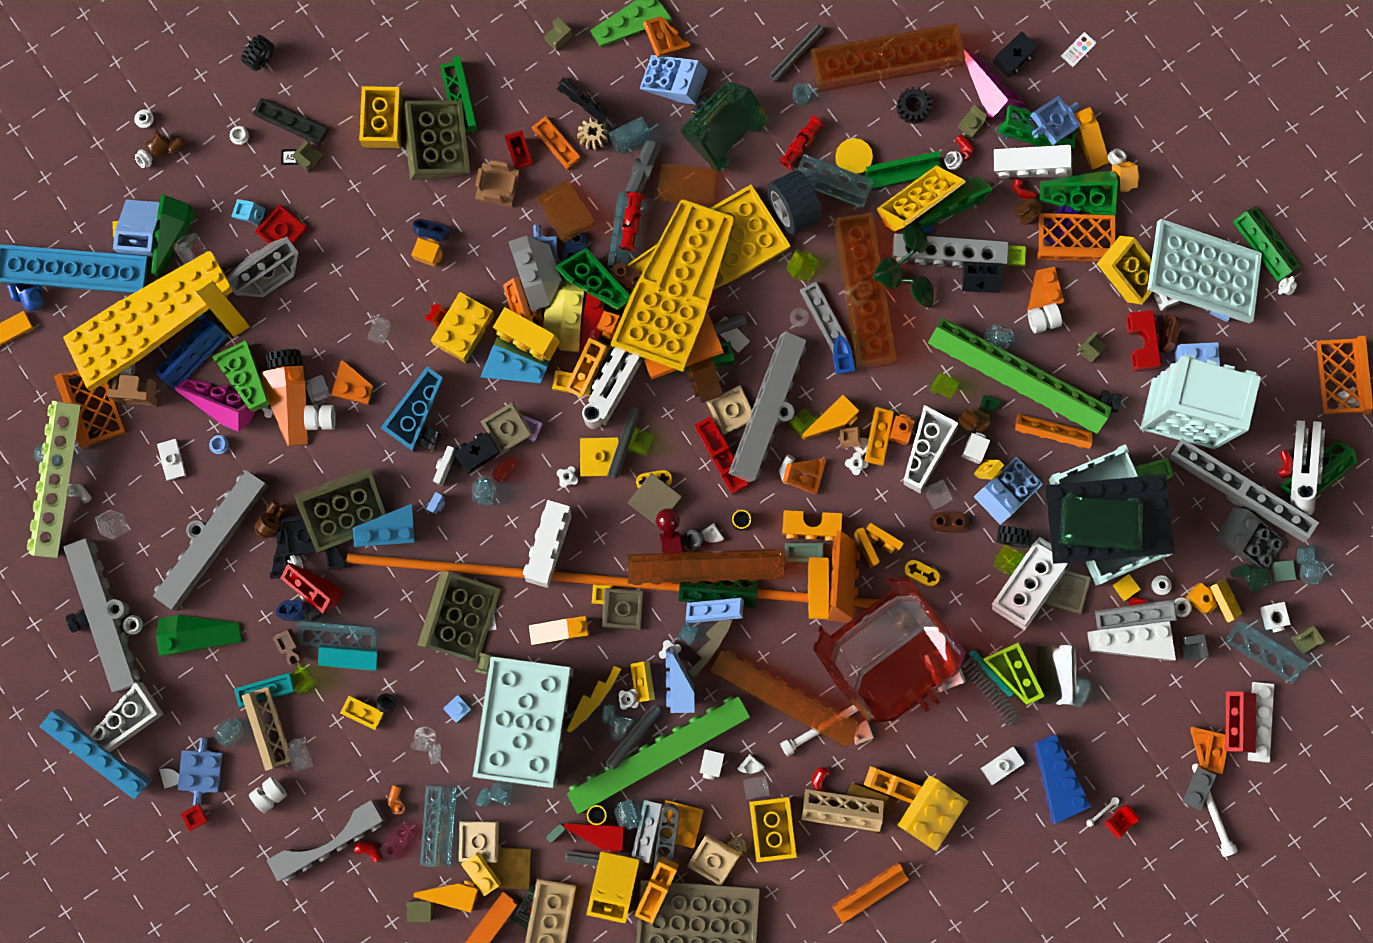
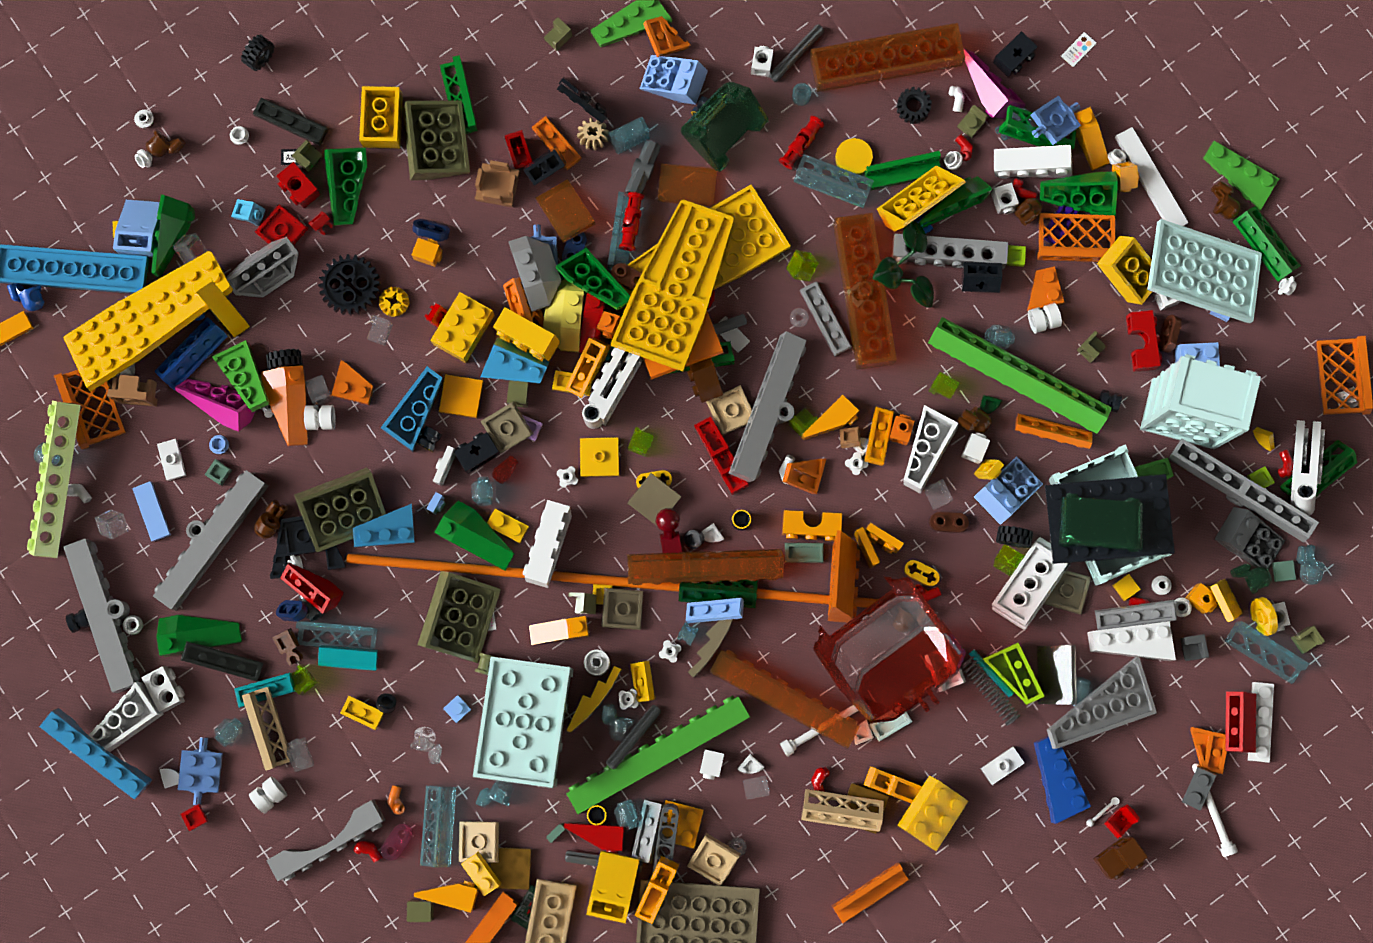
dark grey axle [608,408,640,479] -> none
light blue slope [666,646,694,713] -> none
yellow brick [749,797,797,862] -> none
black wheel [767,170,822,235] -> none
light orange slope [808,557,829,619] -> none
blue plate [832,335,855,374] -> none
none -> light blue tile [132,481,171,542]
none -> white brick [141,666,185,712]
none -> pearl dark grey tile [181,641,263,682]
none -> sand green tile [205,459,232,486]
none -> red brick [276,162,321,209]
none -> red tile [308,211,333,235]
none -> black gear [318,254,381,316]
none -> green wedge [324,148,367,225]
none -> yellow gear [379,287,409,317]
none -> green wedge [434,501,515,571]
none -> light orange tile [439,374,484,418]
none -> yellow plate [487,509,529,544]
none -> olive panel [507,380,528,408]
none -> black brick [524,146,566,186]
none -> olive panel [569,592,597,614]
none -> white wheel [584,650,610,676]
none -> white brick [751,46,773,77]
none -> light aqua tile [869,705,912,742]
none -> red arm [912,584,941,602]
none -> white arm [949,86,965,112]
none -> white brick [991,183,1019,215]
none -> light grey wing [1047,657,1157,749]
none -> reddish brown brick [1093,836,1148,880]
none -> white tile [1115,127,1188,226]
none -> bright green wing [1203,141,1279,211]
none -> reddish brown piece [1211,181,1241,220]
none -> lime plate [1247,466,1275,488]
none -> yellow tile [1250,597,1278,636]
none -> yellow tile [1253,427,1275,451]

